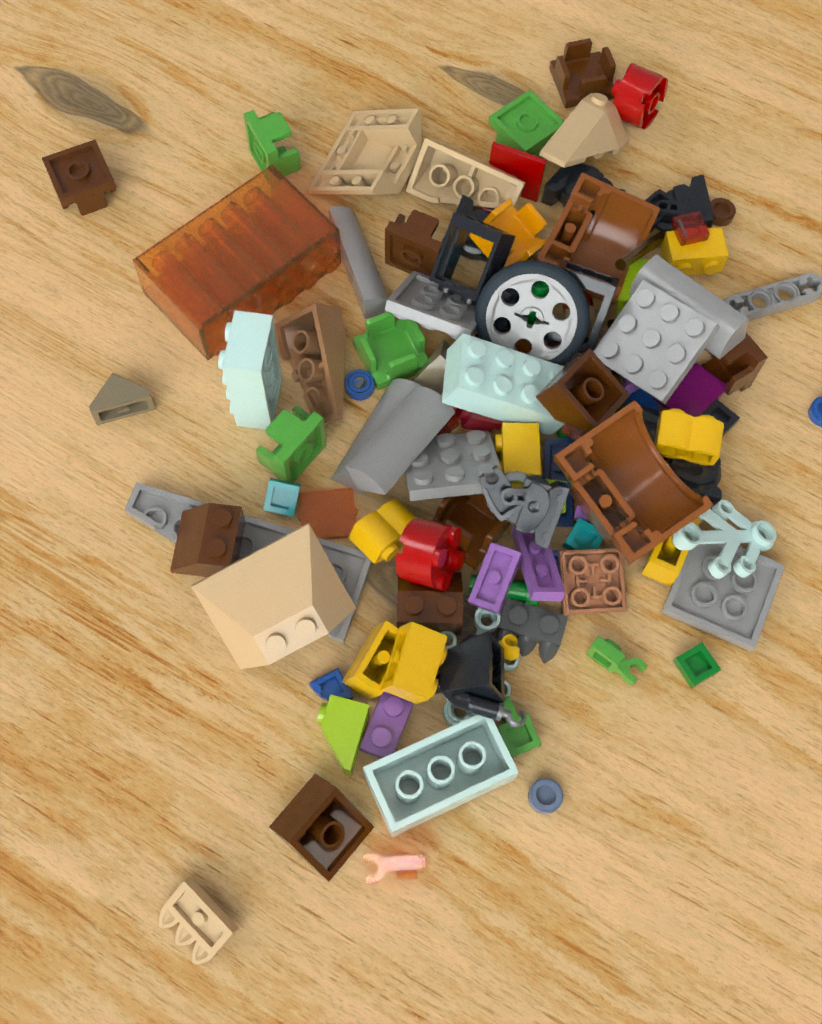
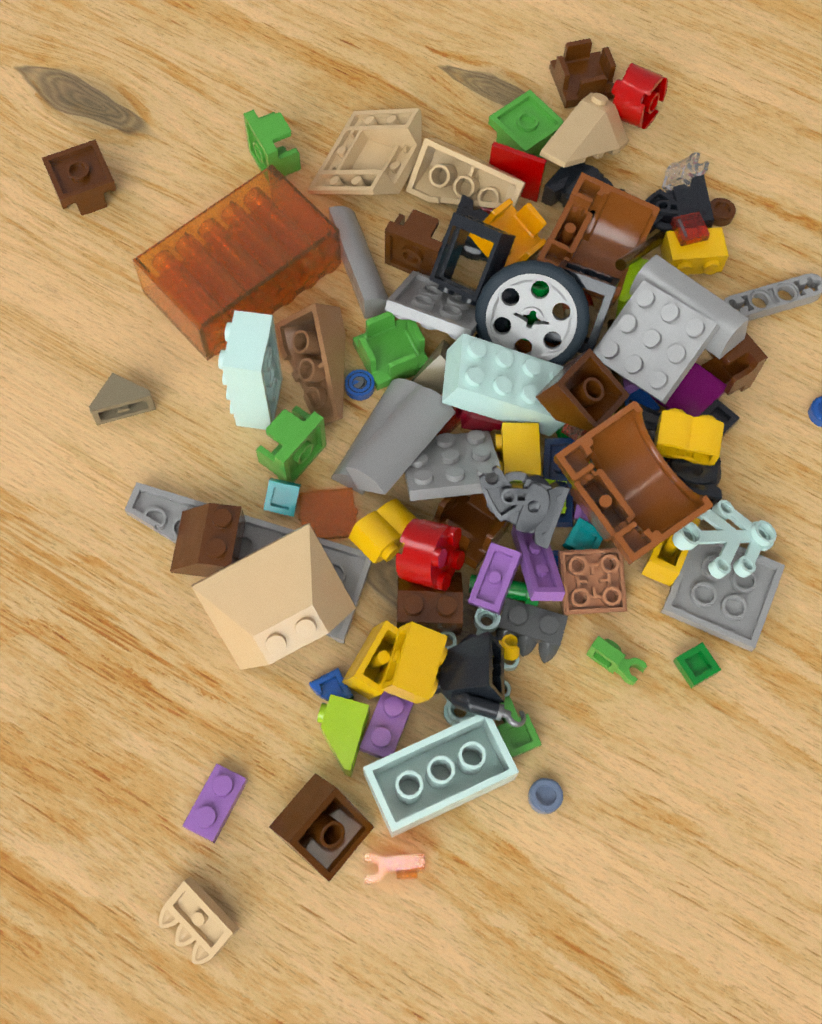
none -> medium lavender plate [183,763,248,843]
none -> clear plate [662,152,709,192]

